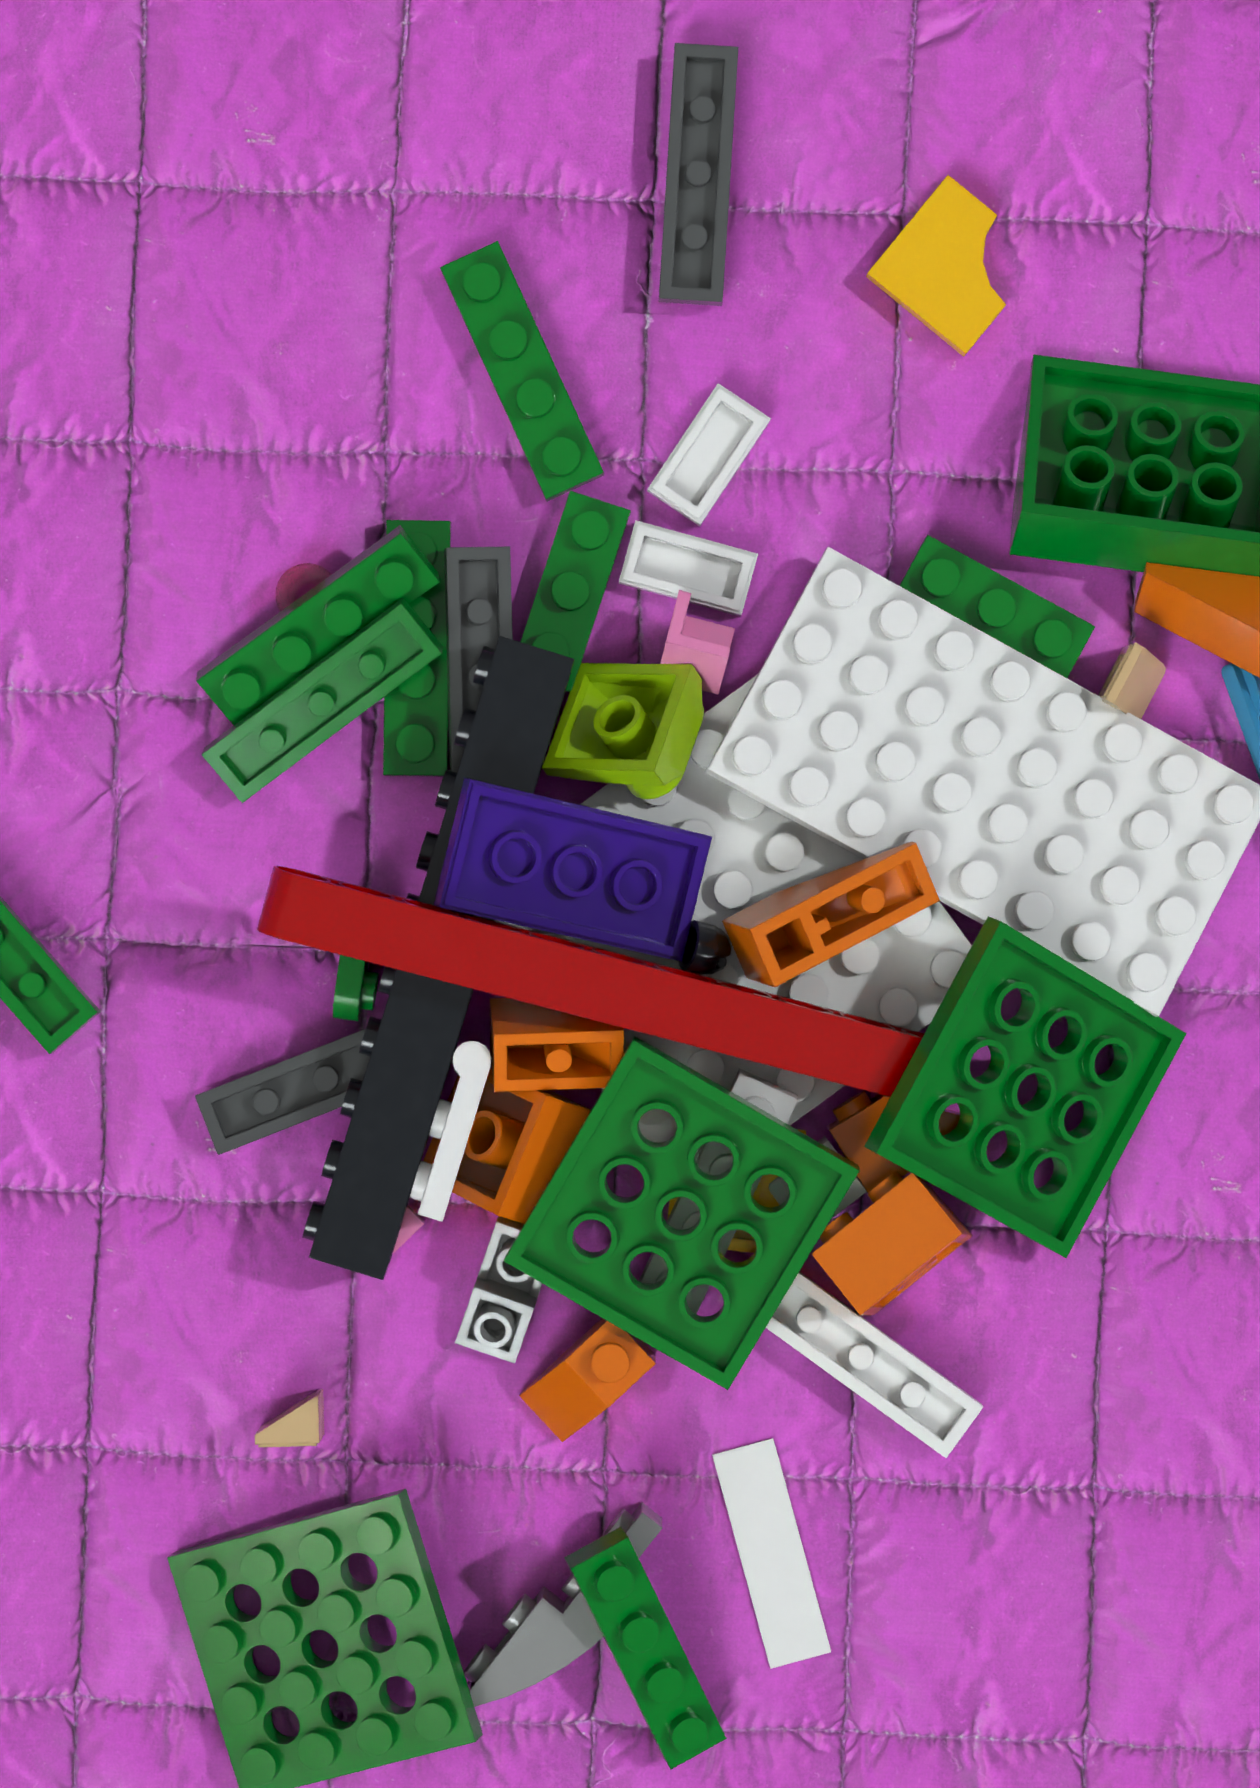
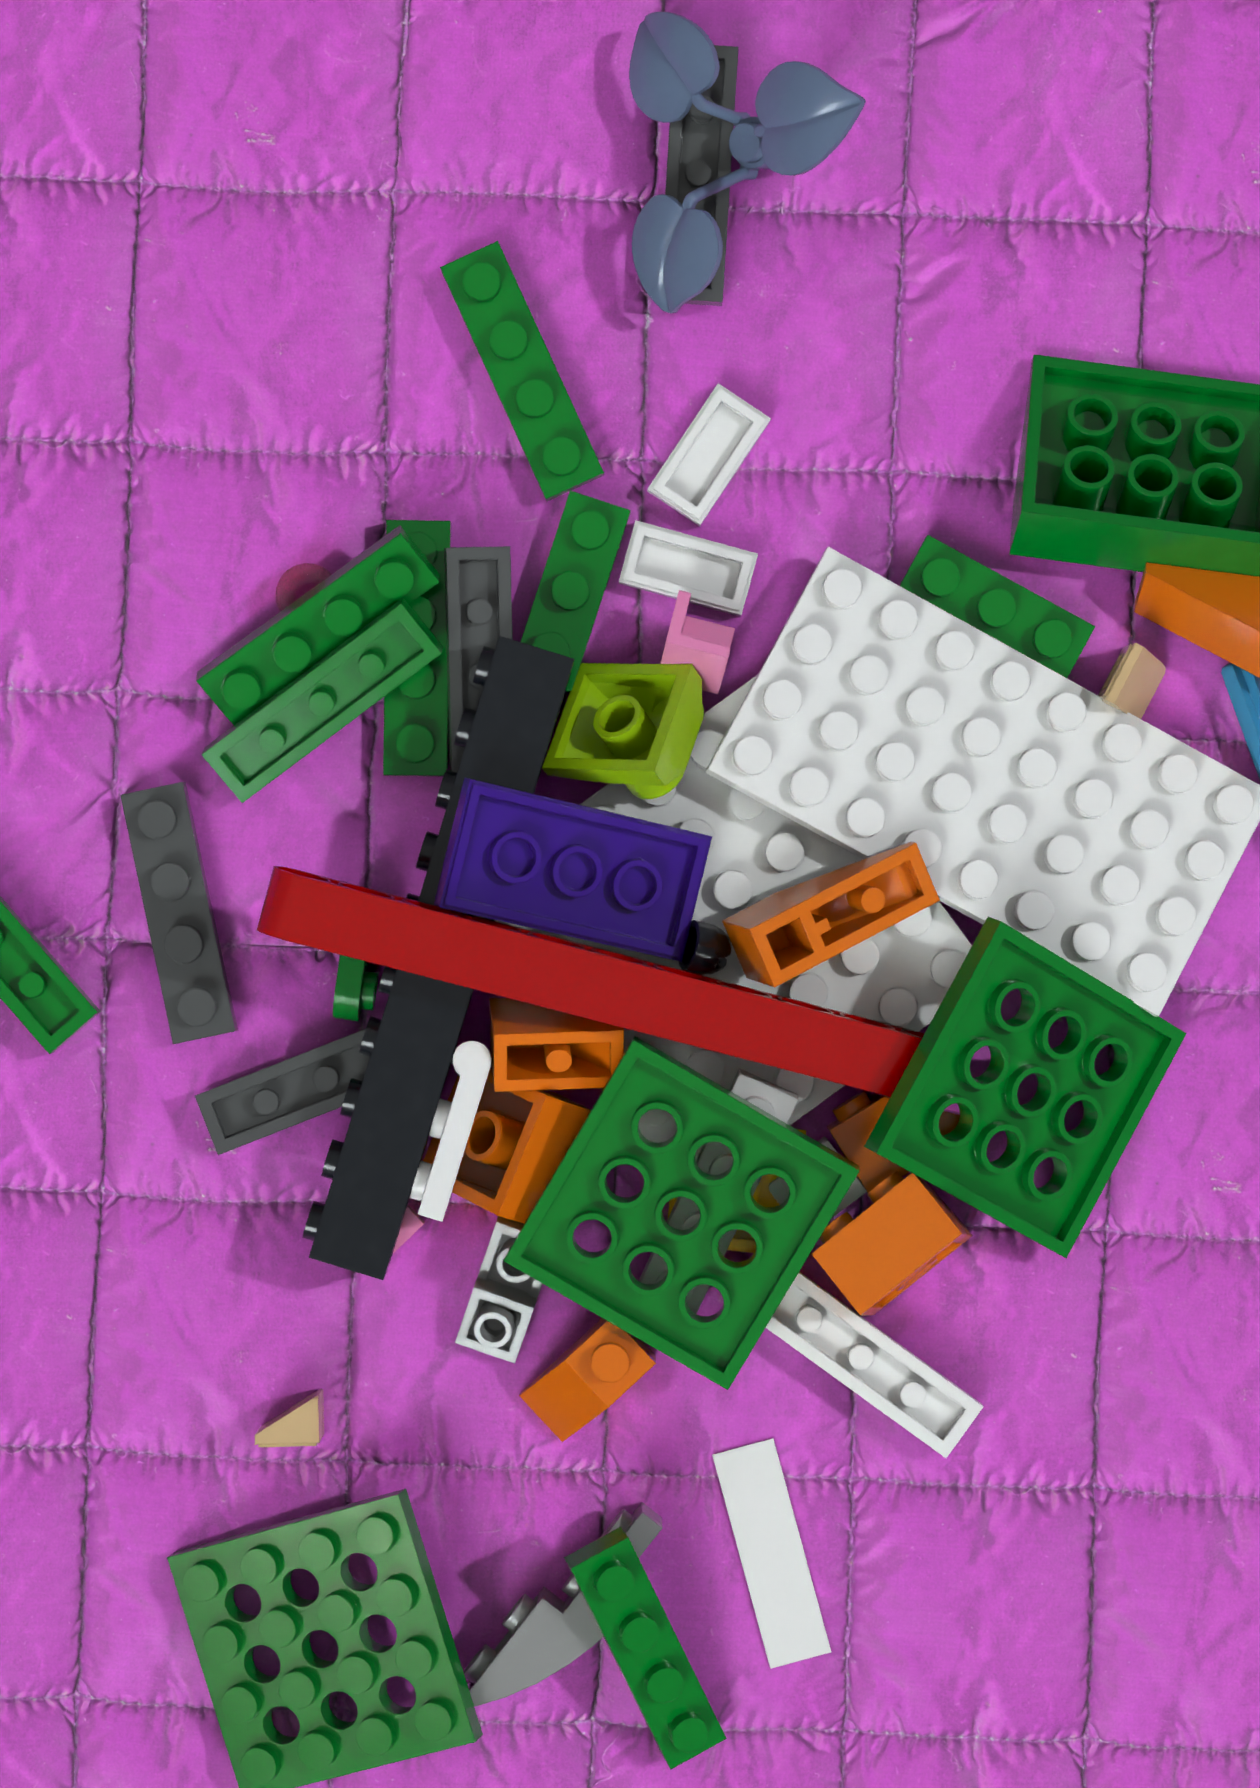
yellow tile [866,175,1006,357] -> none
none -> dark grey plate [120,782,238,1044]
none -> sand blue plant [629,11,866,313]

